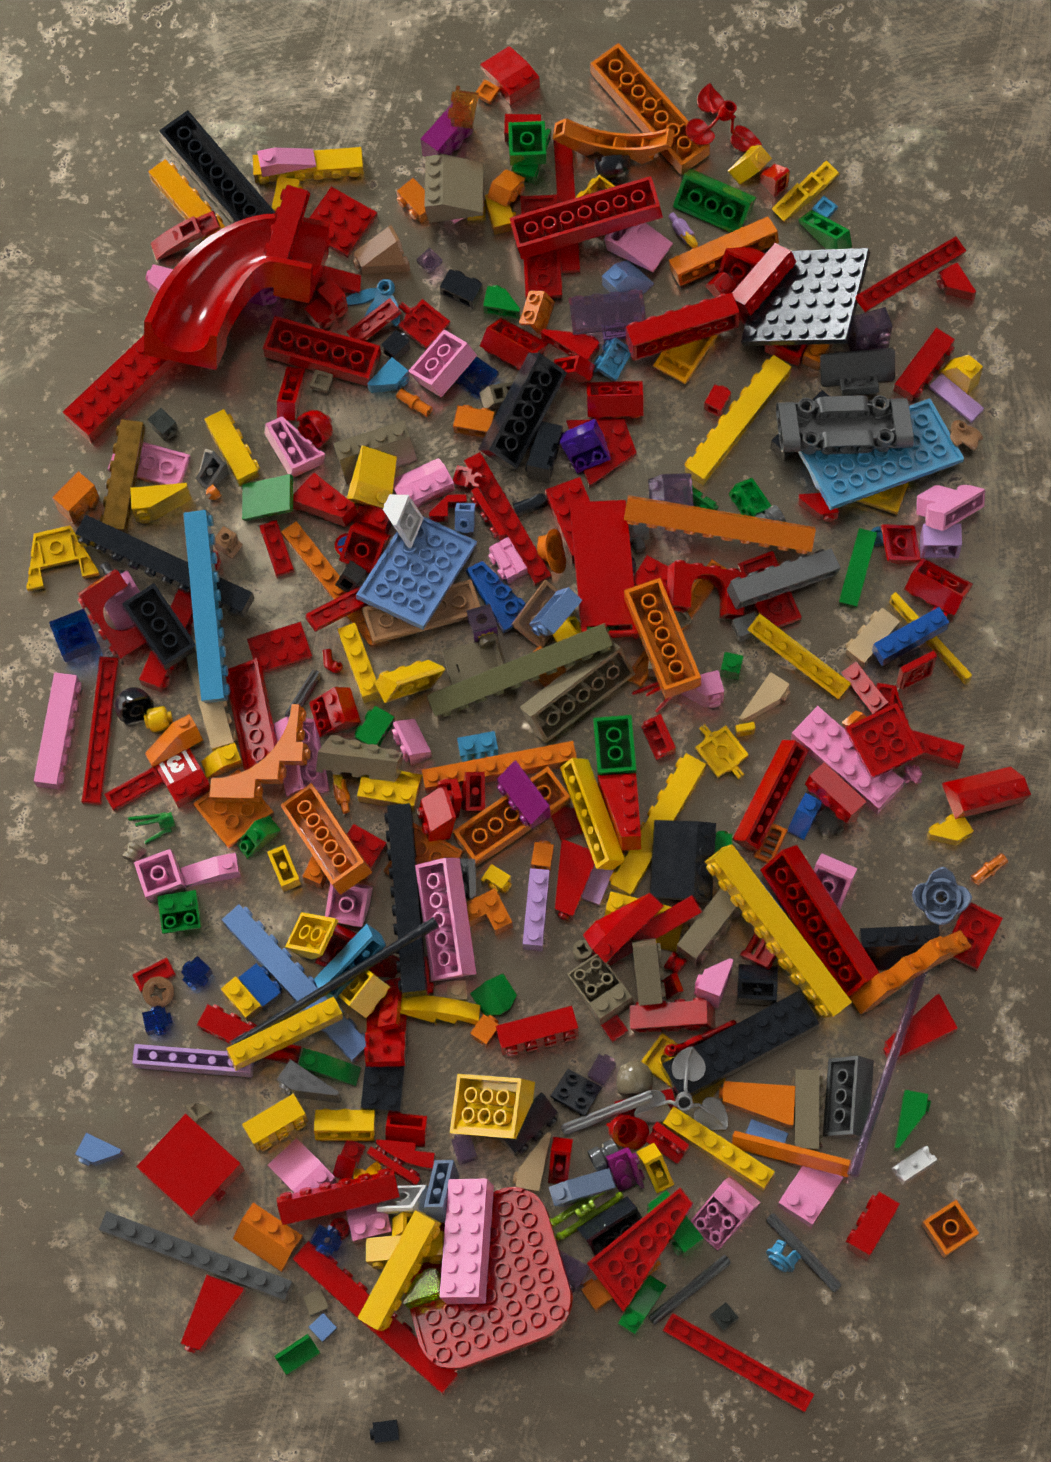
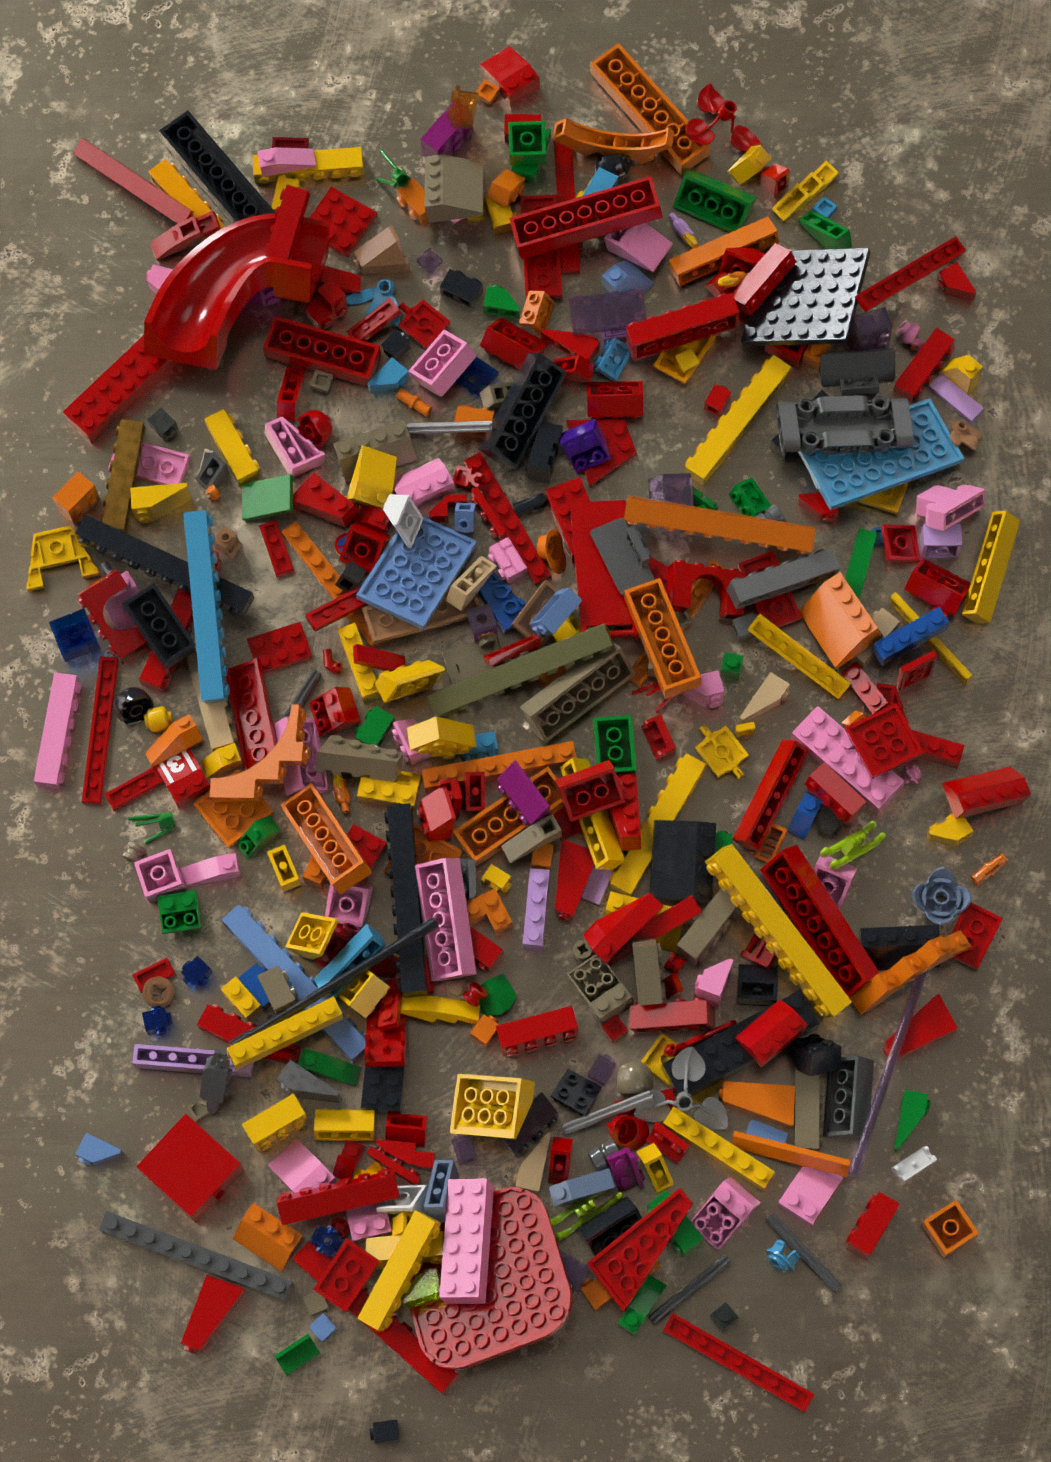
none -> tile [73,138,194,224]
none -> dark grey hinge [200,1049,233,1114]
none -> dark tan brick [257,965,298,1014]
none -> dark red tile [272,137,309,149]
none -> red plate [313,1239,381,1312]
none -> dark red tile [341,923,360,938]
none -> red tile [353,644,406,672]
none -> green plant [376,149,411,188]
none -> light grey axle [407,421,493,434]
none -> yellow brick [407,717,476,759]
none -> tan slope [446,556,497,611]
none -> red wheel [462,982,487,1007]
none -> red slope [470,927,504,972]
none -> red plate [483,634,542,667]
none -> dark tan slope [501,814,562,863]
none -> red slope [555,760,625,822]
none -> dark azure slope [582,167,620,196]
none -> dark grey bracket [590,518,655,596]
none -> yellow tile [675,348,700,373]
none -> piece [718,271,749,288]
none -> red slope [735,999,808,1068]
none -> black slope [786,1034,842,1077]
none -> orange slope [799,572,884,669]
none -> lime piece [820,820,886,870]
none -> bright pink animal [897,320,924,351]
none -> yellow brick [962,510,1021,624]

